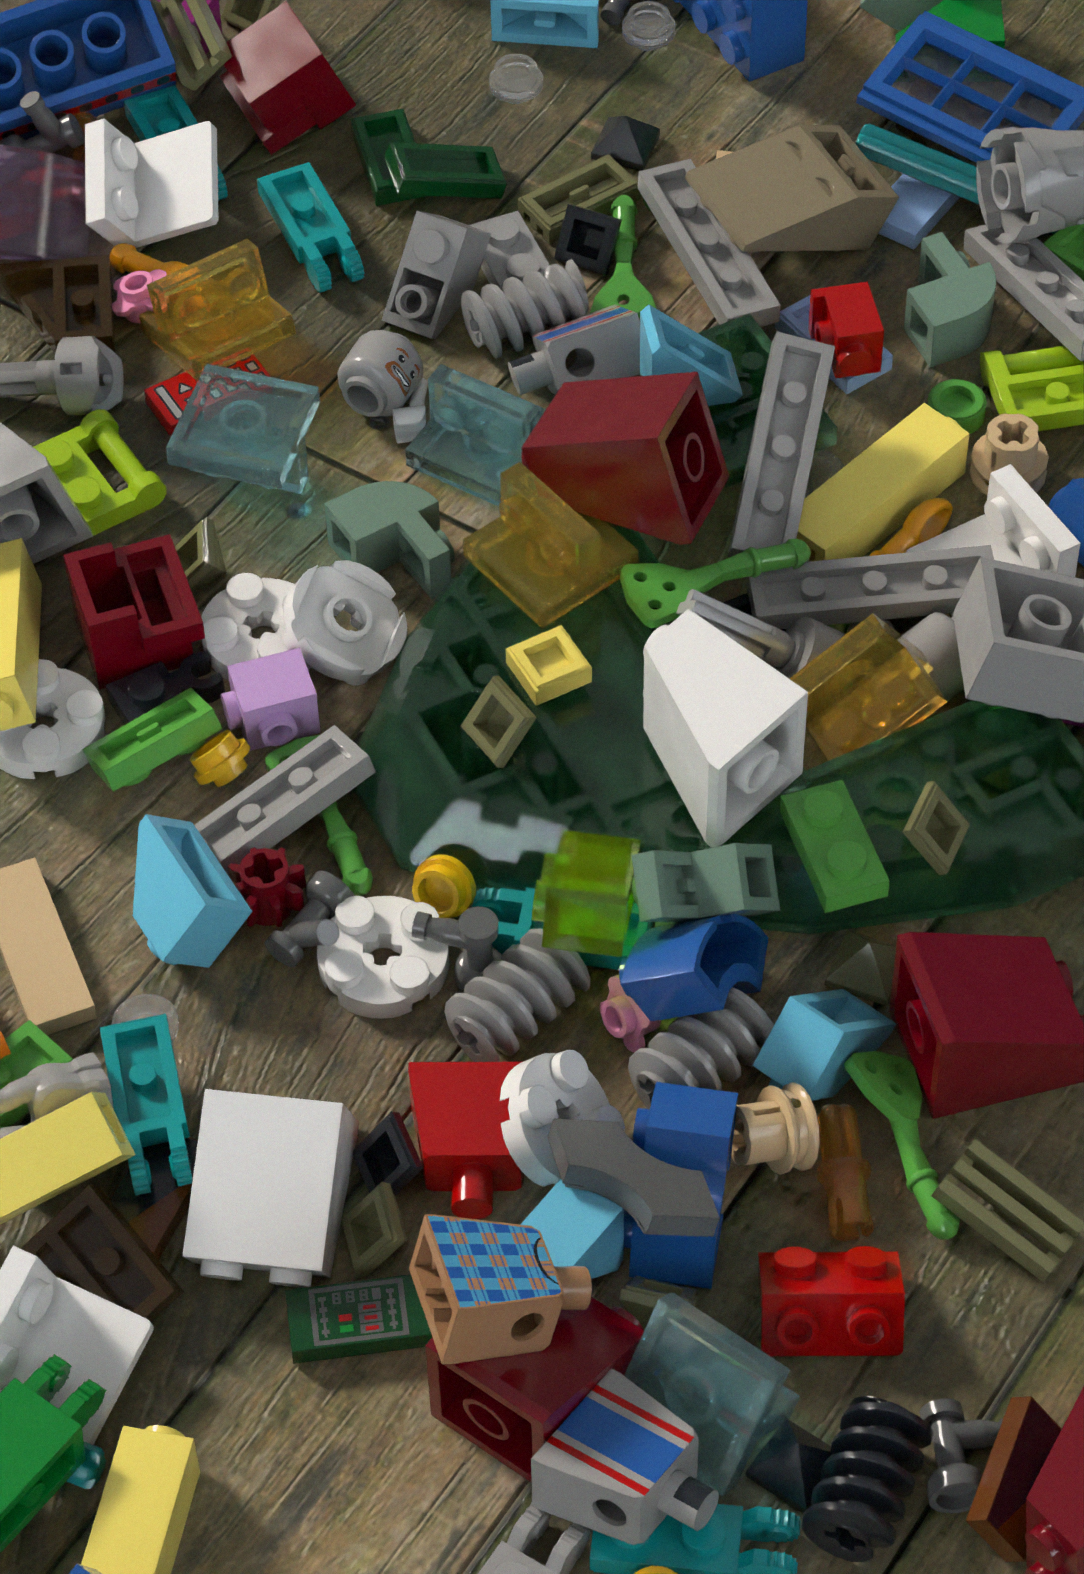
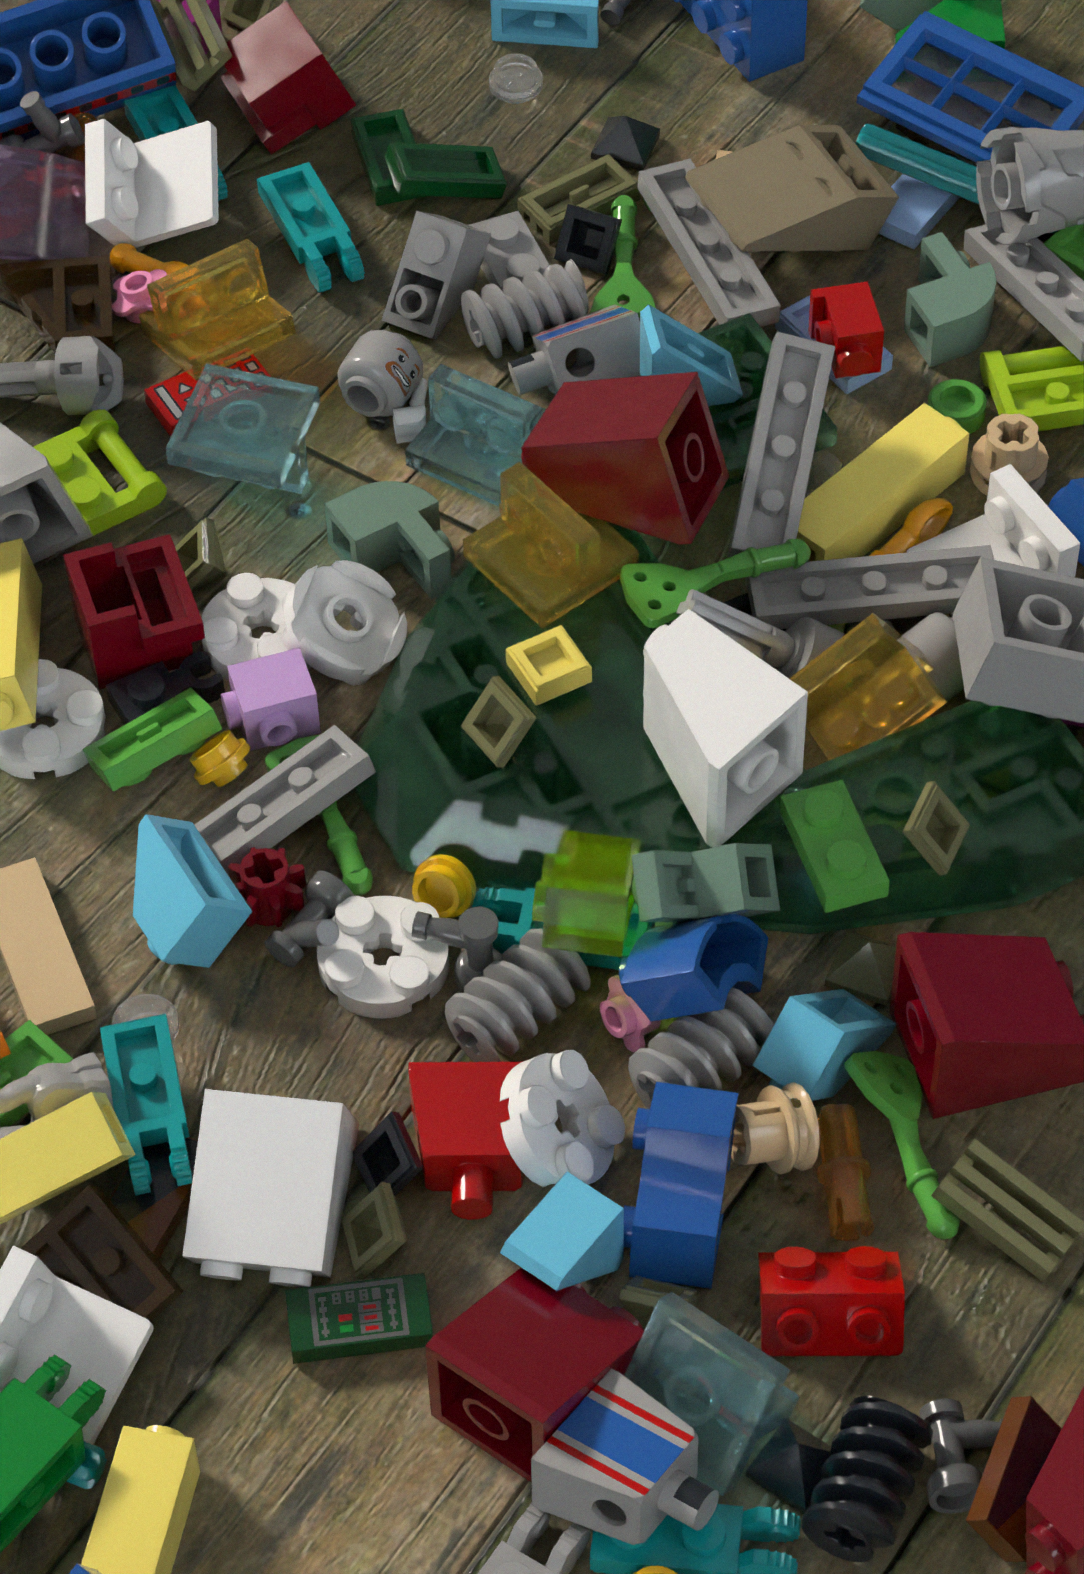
medium nougat torso [409,1214,592,1364] -> none
dark grey tile [548,1119,720,1237] -> none
clear plate [622,1,676,51] -> none

